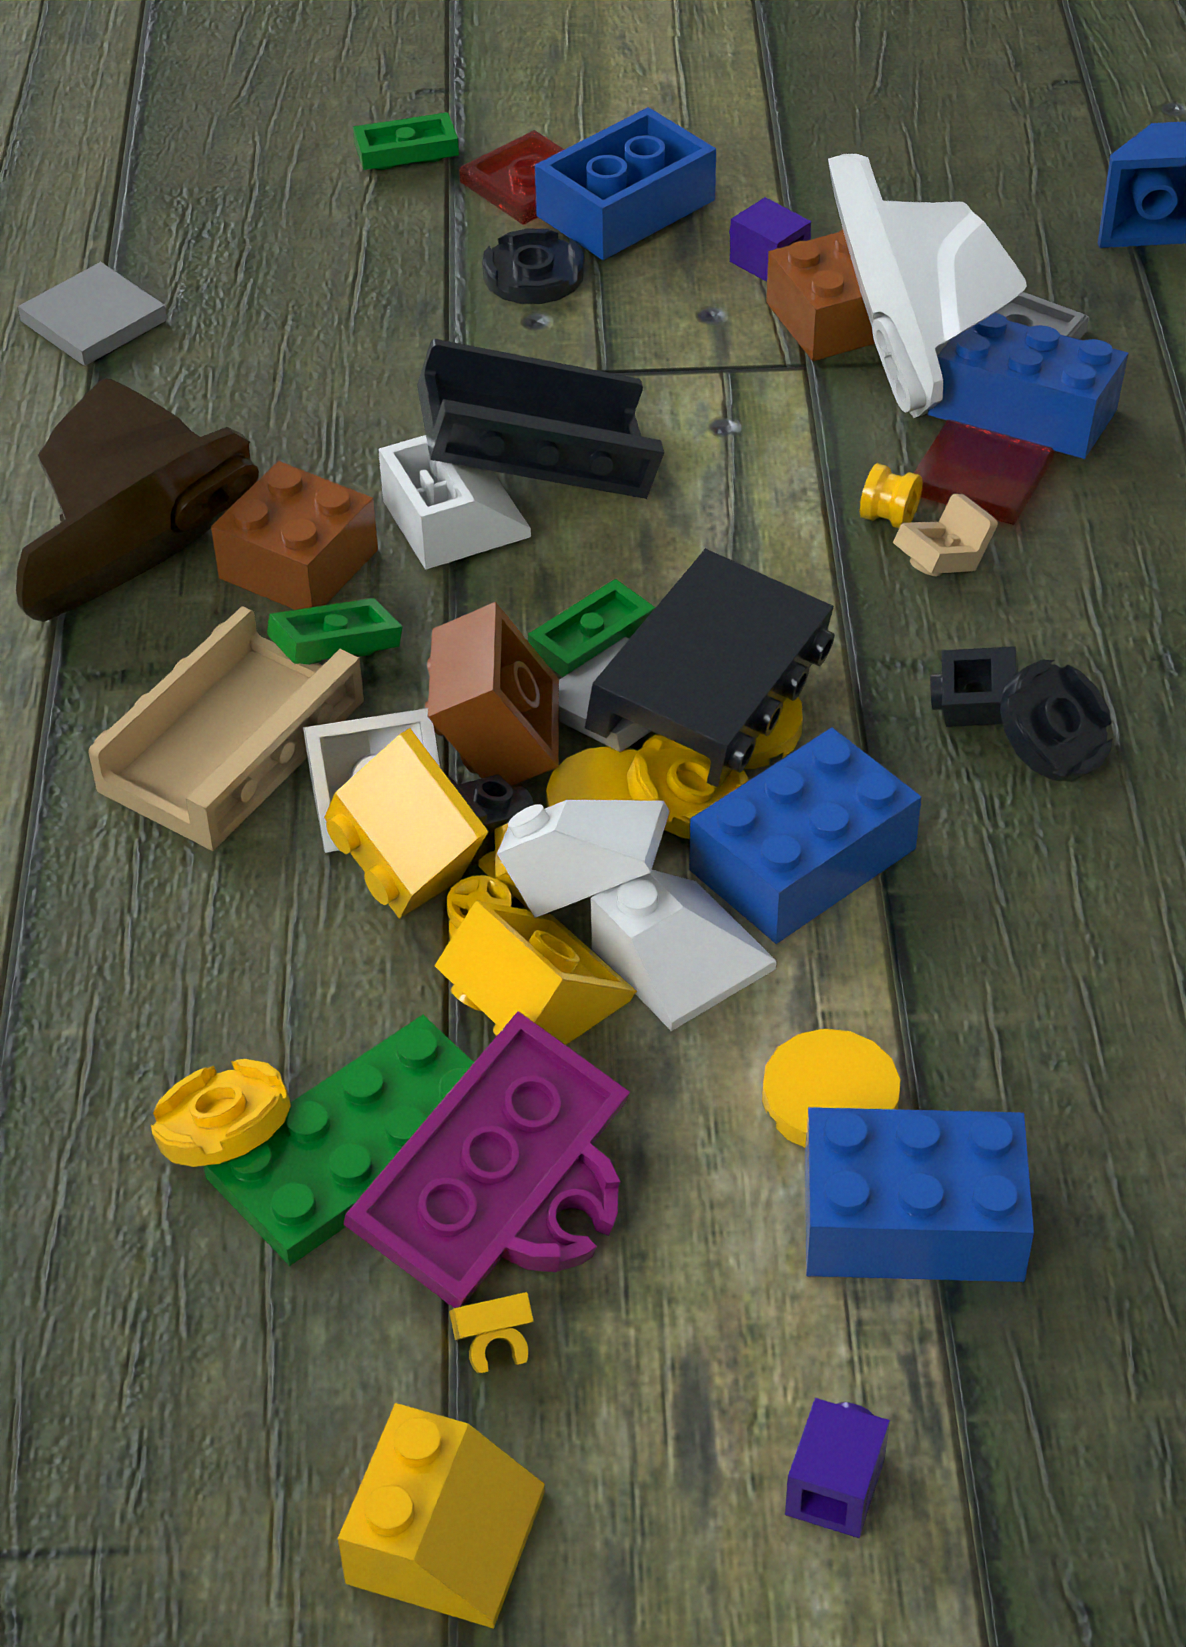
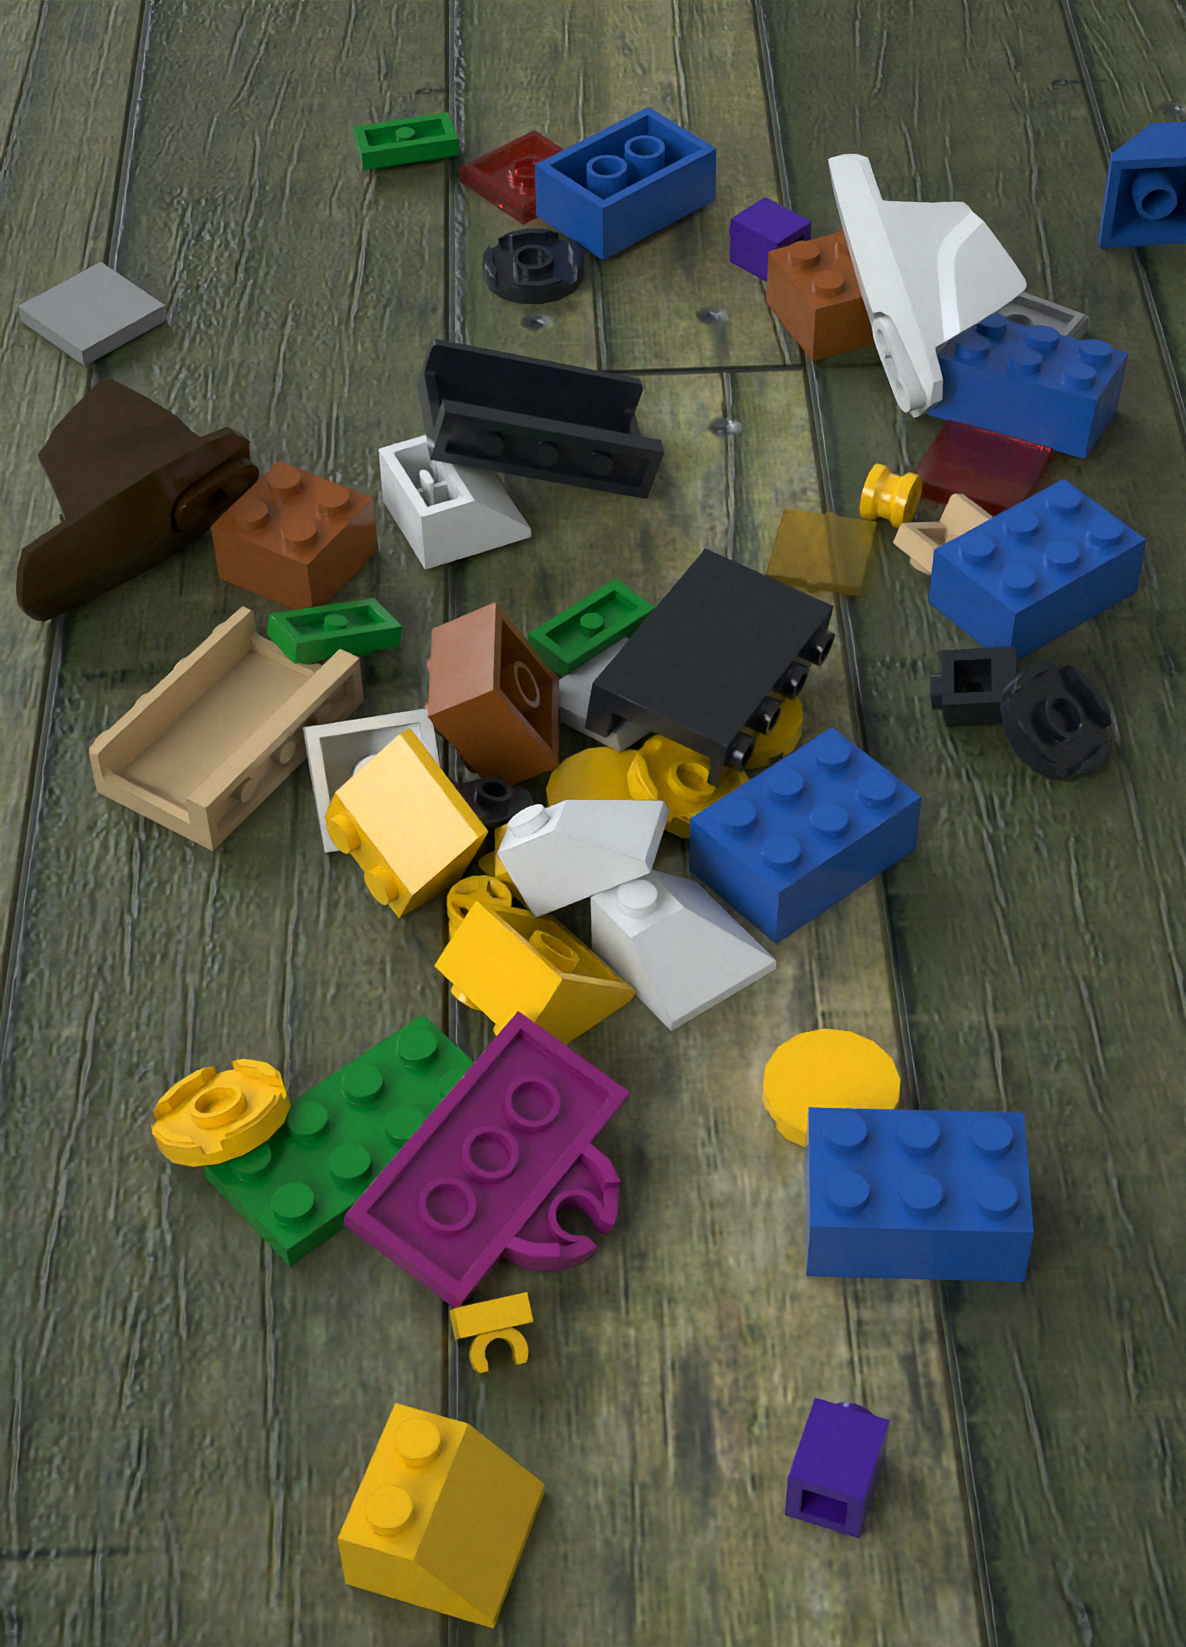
none -> clear yellow piece [766,509,877,596]
none -> blue brick [928,479,1146,661]

